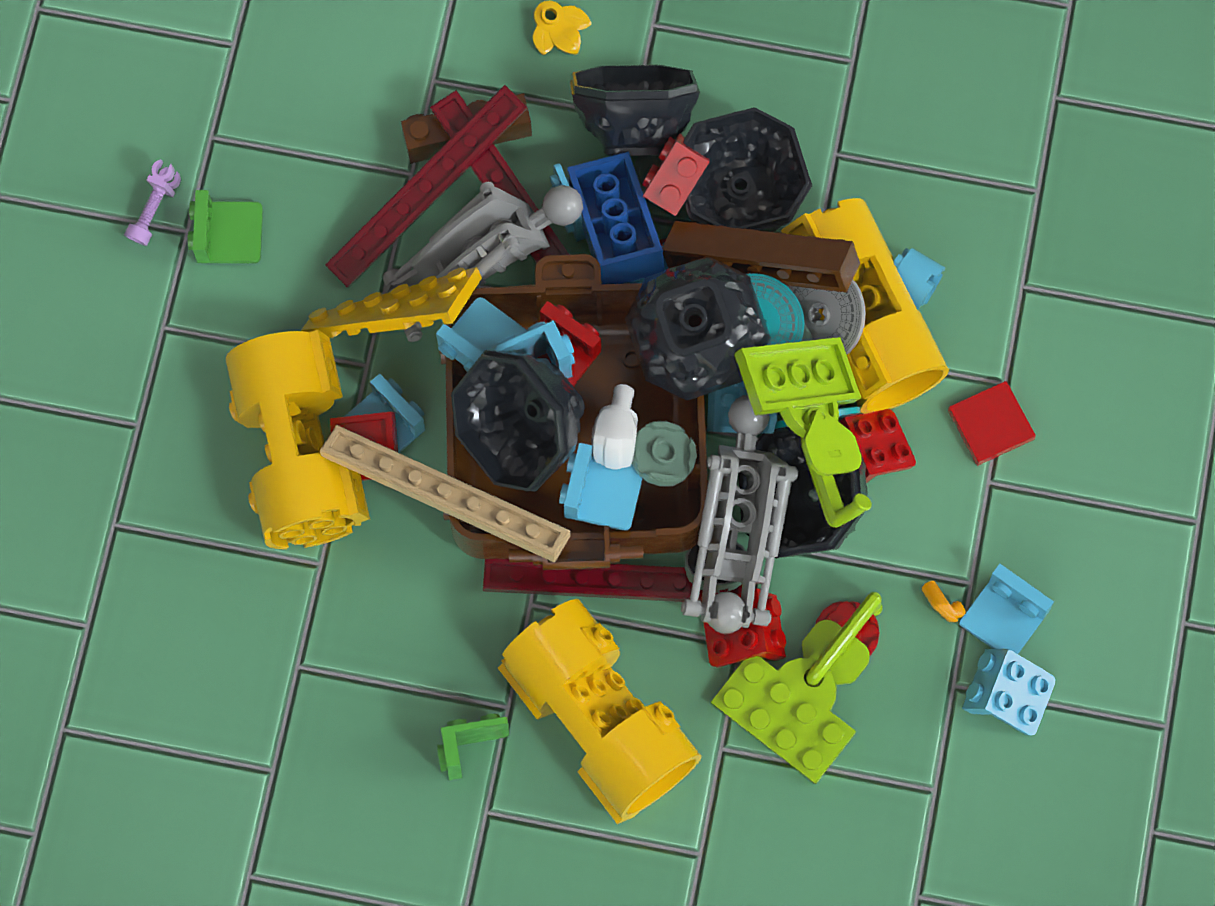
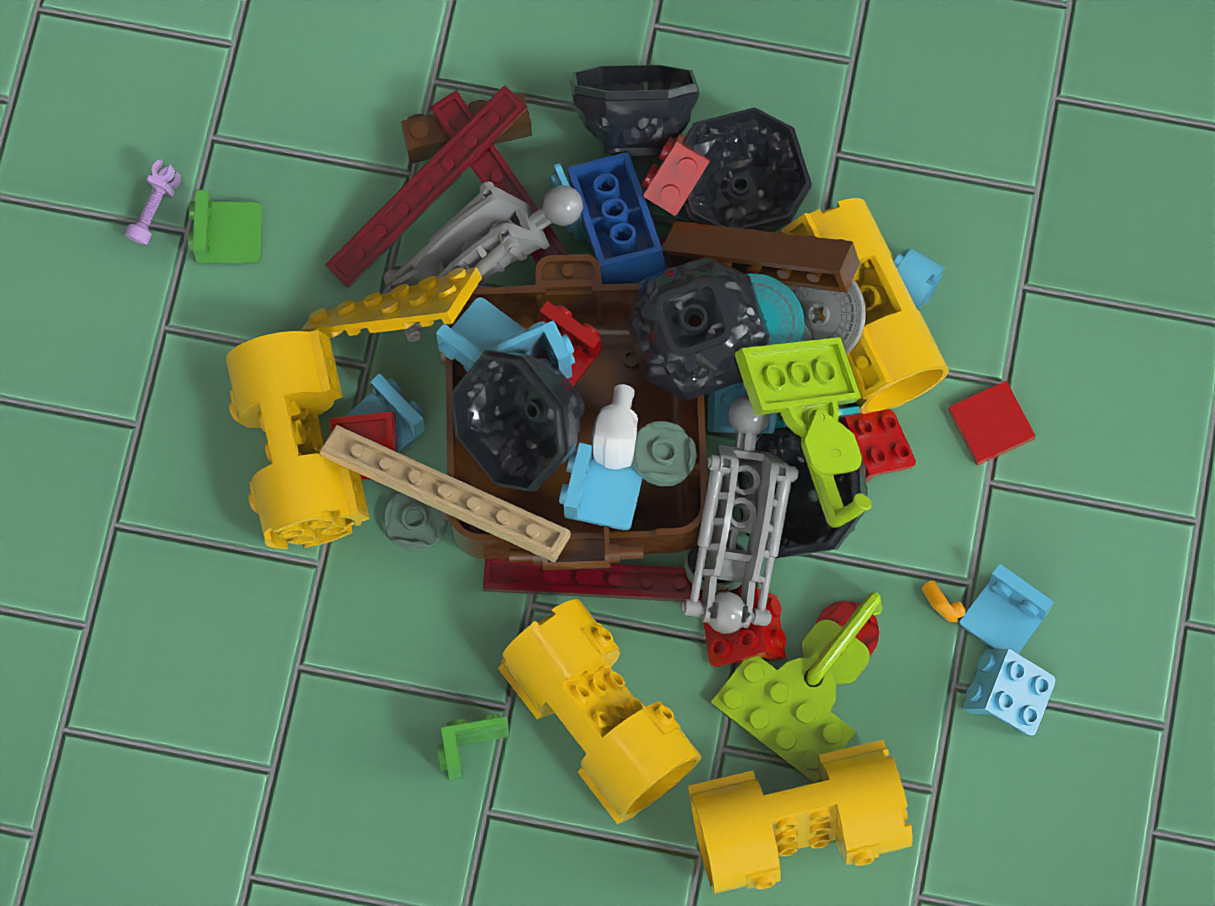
yellow plate [532,0,591,55] -> none
none -> sand green tile [383,492,447,552]
none -> yellow cylinder [688,739,913,894]

